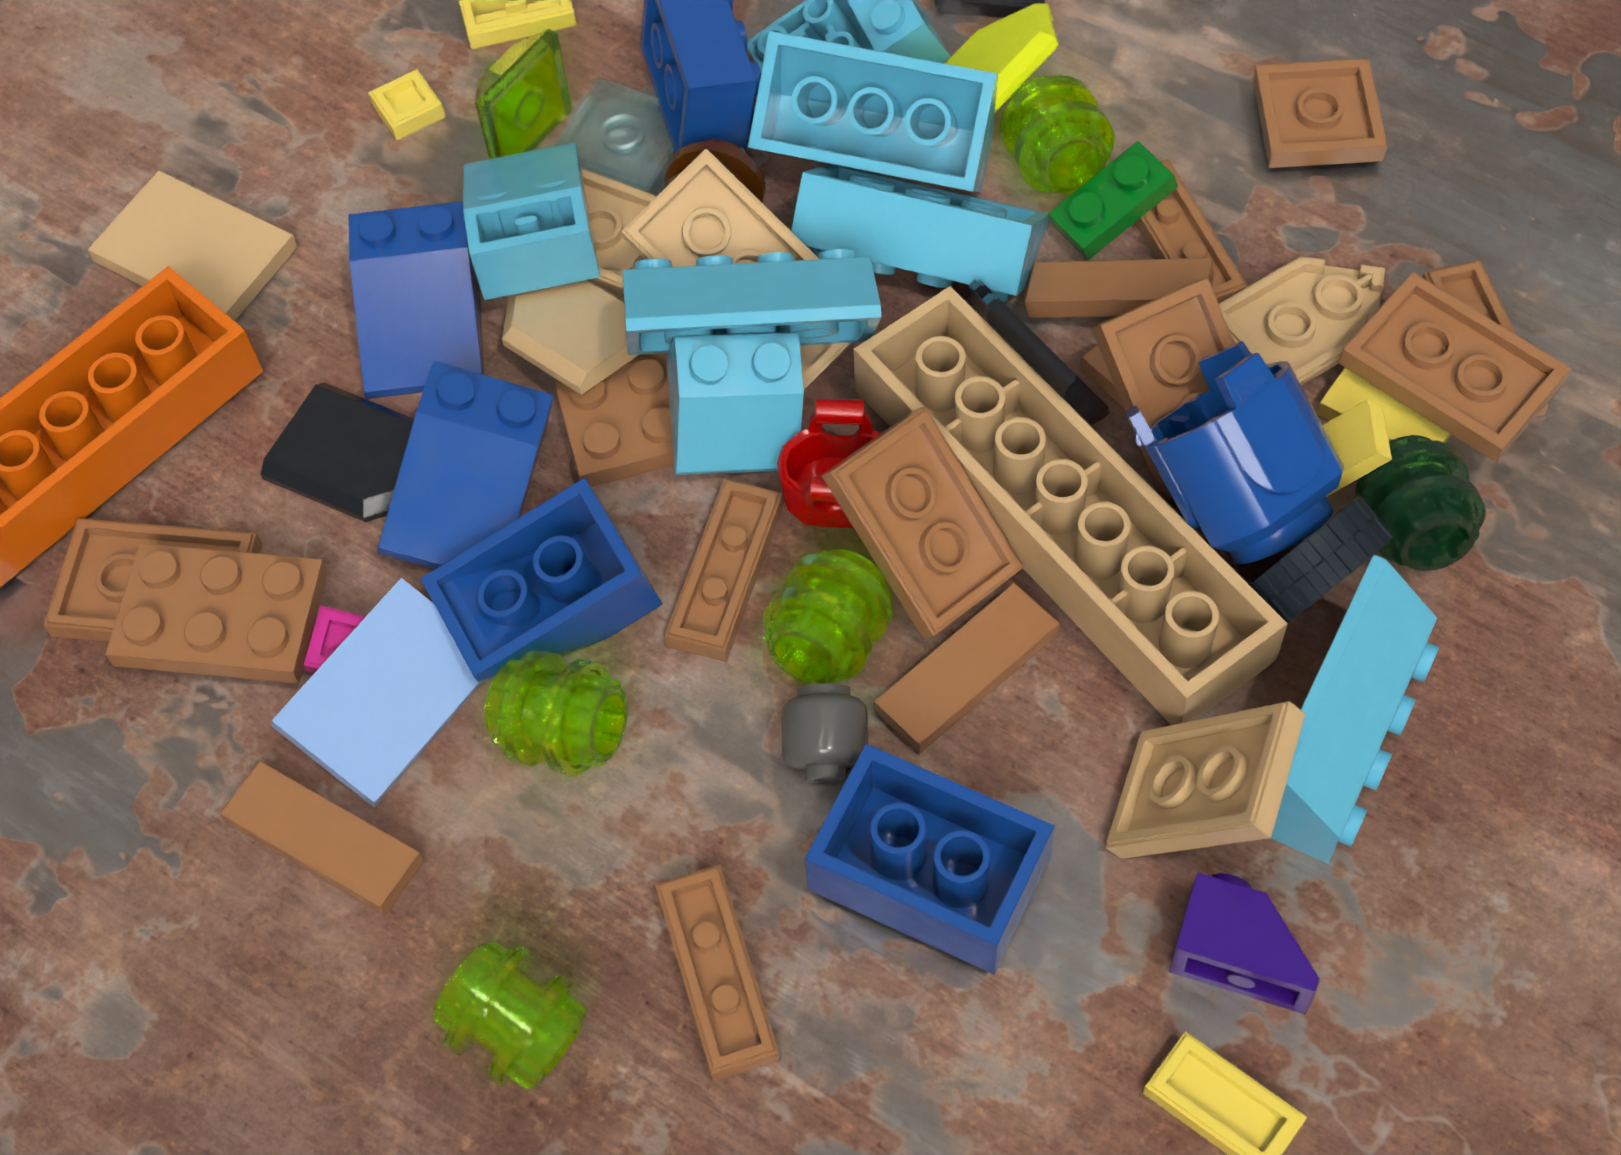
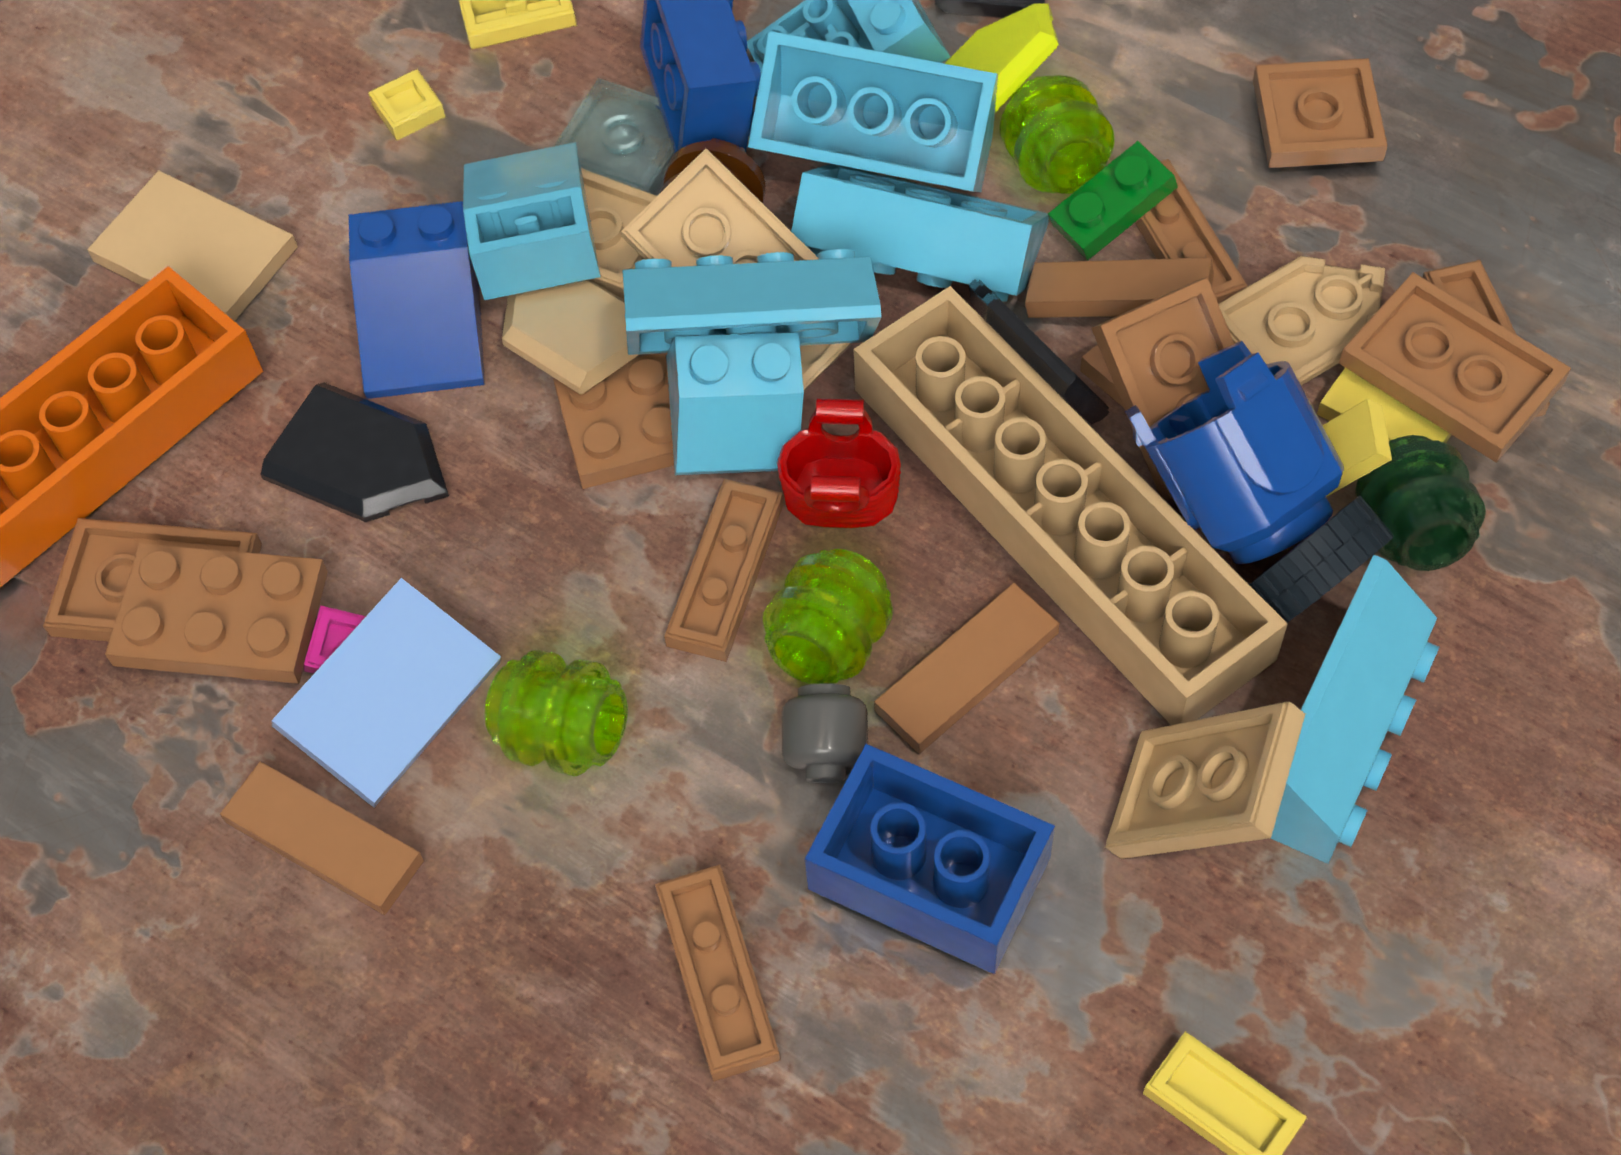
blue slope [377,361,554,569] -> none
blue slope [420,478,663,682] -> none
clear neon green piece [433,941,587,1089] -> none
clear neon green slope [475,29,573,159] -> none
medium nougat tile [821,406,1024,638] -> none
dark purple slope [1169,872,1320,1015] -> none

